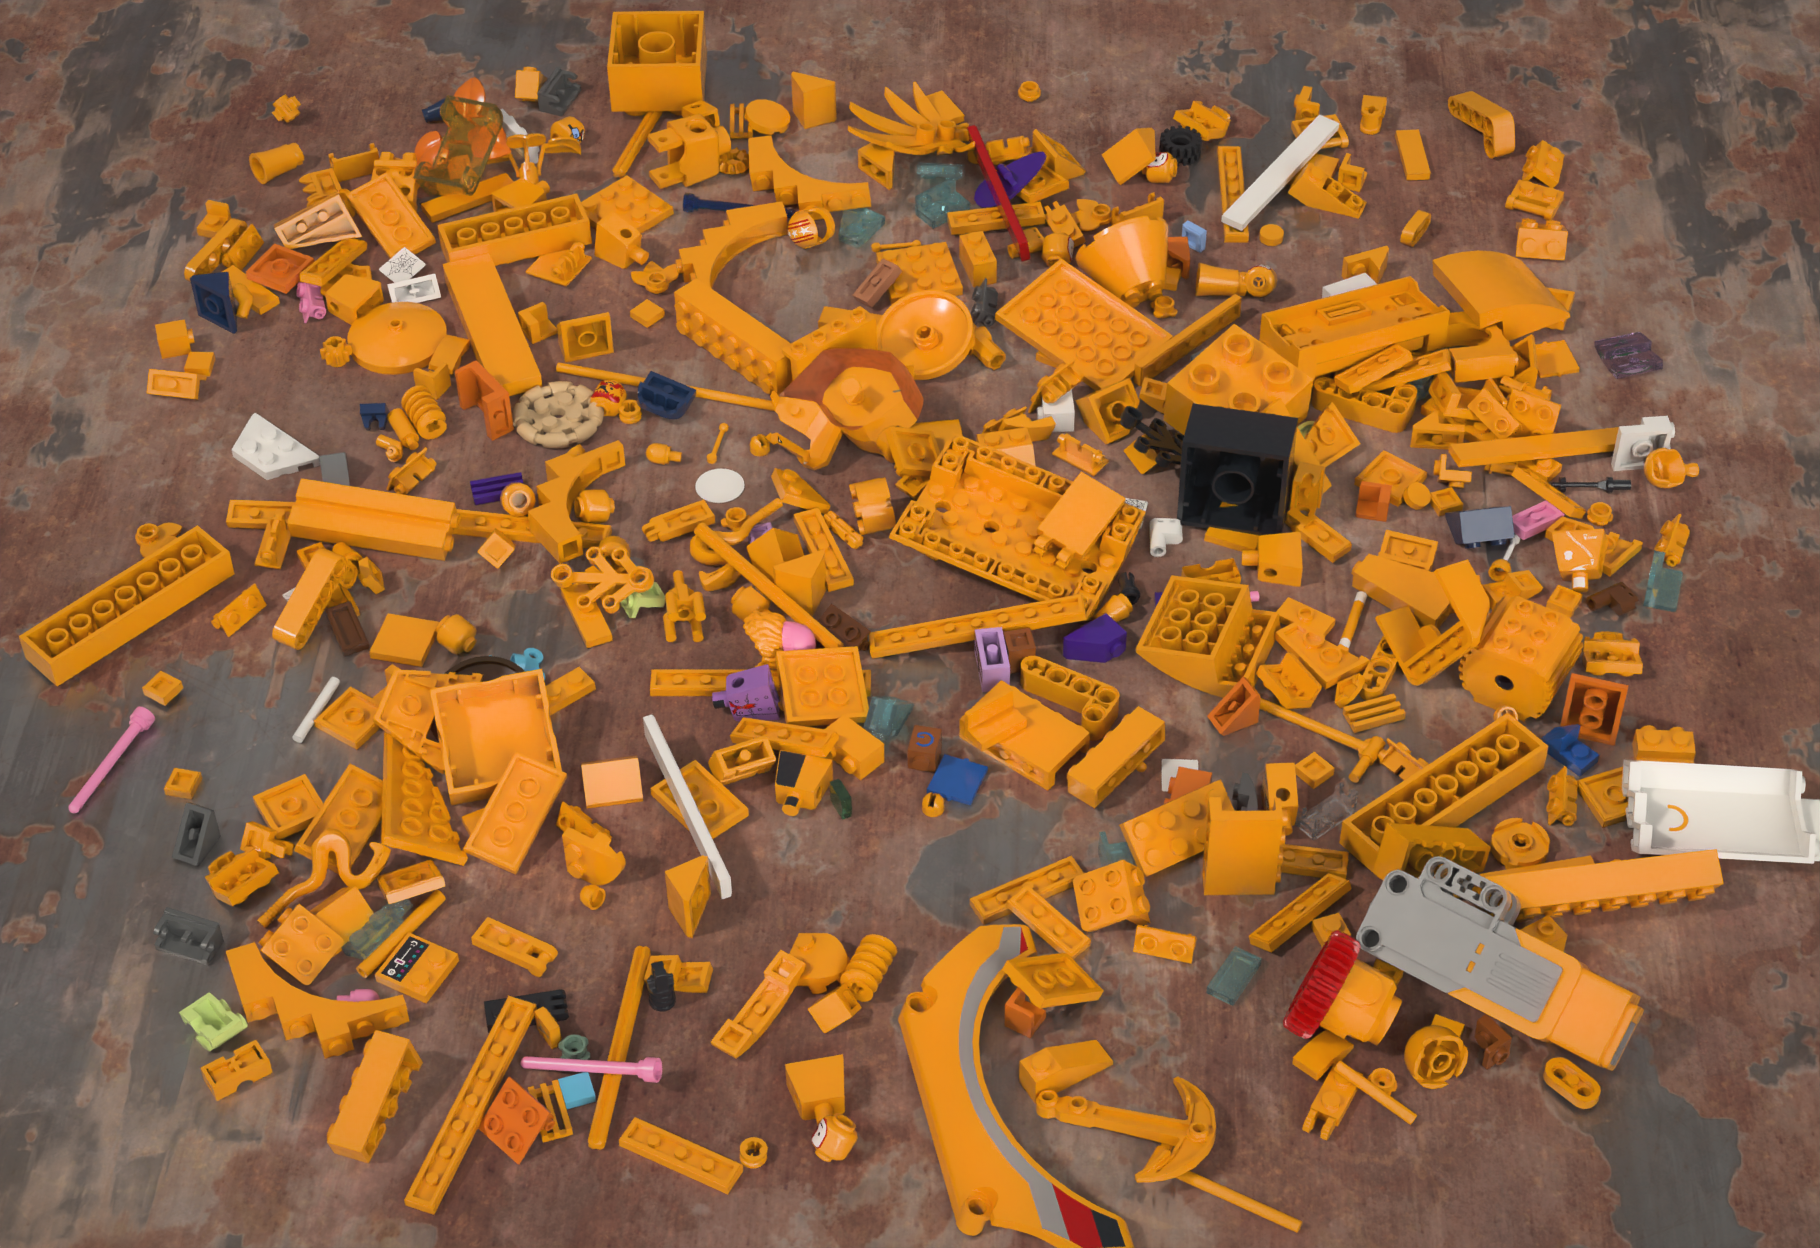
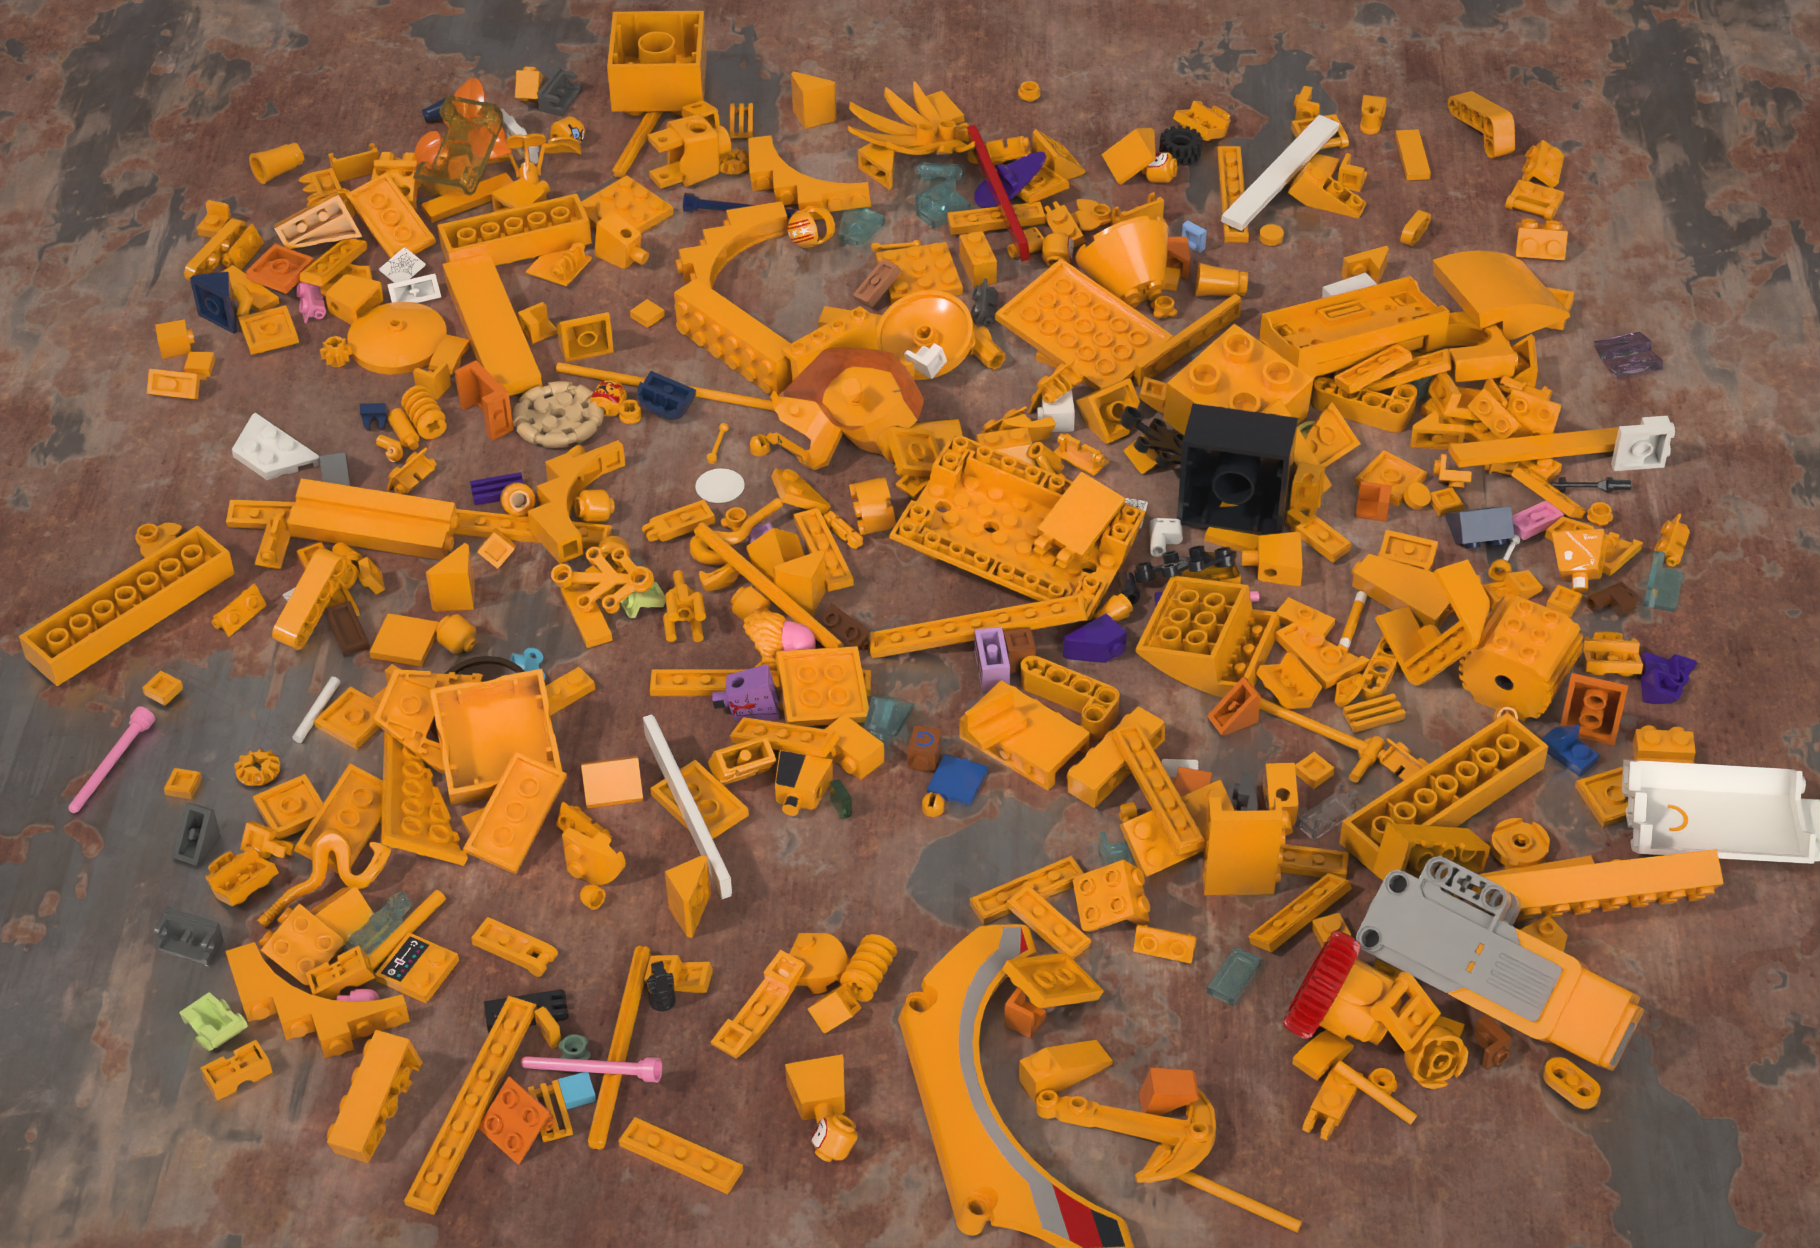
light orange gear [272,94,301,123] -> none
light orange tile [376,859,445,904] -> none
light orange plate [631,261,679,294] -> none
light orange cylinder [646,443,682,465] -> none
light orange bush [739,1137,768,1168] -> none
light orange tile [744,99,790,135] -> none
light orange head [1244,264,1278,297] -> none
light orange piece [1535,340,1580,378] -> none
light orange hinge [1546,766,1578,826] -> none
light orange hair [1644,448,1699,489] -> none
none -> light orange gear [235,748,281,786]
none -> light orange plate [238,305,299,355]
none -> light orange piece [306,945,375,1000]
none -> light orange slope [426,543,475,612]
none -> white panel [904,343,947,379]
none -> light orange plant [1029,442,1066,478]
none -> light orange tile [1112,723,1206,855]
none -> light orange hand [1119,802,1137,842]
none -> black plant [1134,546,1237,583]
none -> orange slope [1139,1068,1200,1116]
none -> light orange plate [1370,972,1441,1051]
none -> dark purple slope [1640,652,1697,704]

